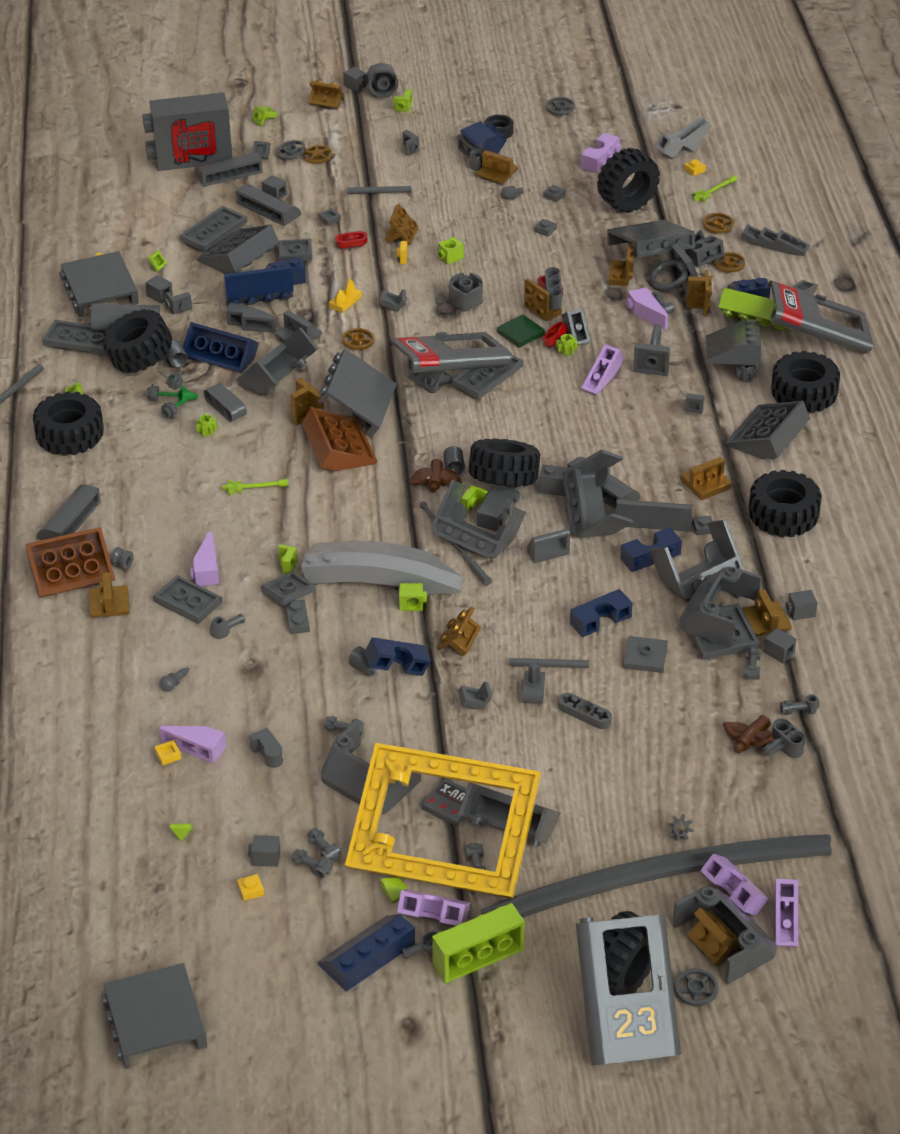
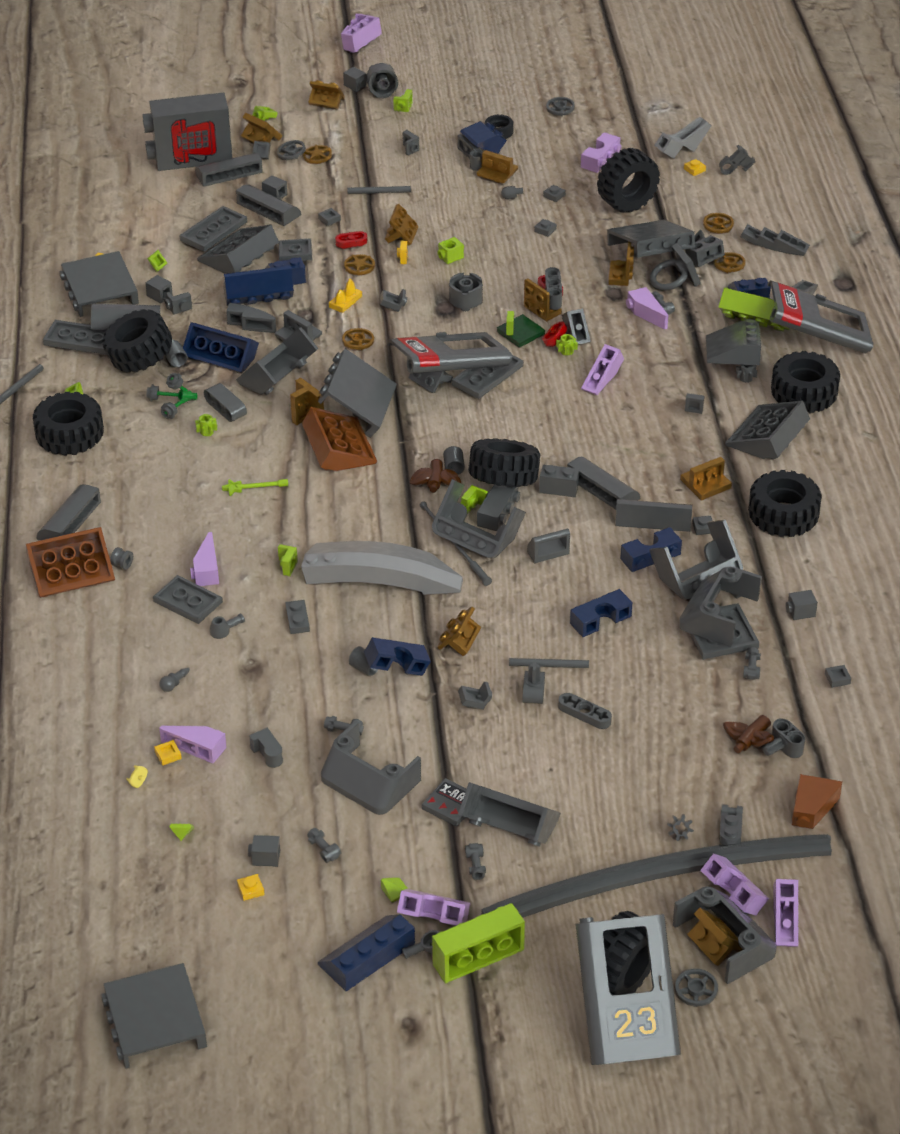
pearl gold bracket [89,572,130,618] -> none
dark grey plate [261,571,315,606] -> none
dark grey bar [292,849,333,878] -> none
yellow plate [345,743,541,899] -> none
lime brick [399,583,427,611] -> none
dark grey windscreen [563,449,633,538] -> none
dark grey plate [624,636,668,673] -> none
dark grey tile [634,324,670,377] -> none
pearl gold bracket [686,270,712,316] -> none
lime piece [692,175,737,203] -> none
pearl gold bracket [742,589,792,637] -> none
dark grey brick [764,628,797,663] -> none
dark grey bar [780,694,820,715] -> none
none -> light yellow piece [126,765,148,788]
none -> pearl gold bracket [241,112,282,143]
none -> lavender wedge [341,13,382,53]
none -> pearl gold wheel [344,254,375,275]
none -> lime tile [506,311,514,335]
none -> dark grey piece [719,145,756,175]
none -> dark grey plate [719,804,743,846]
none -> dark orange slope [792,774,843,829]
none -> dark grey plate [825,665,852,688]

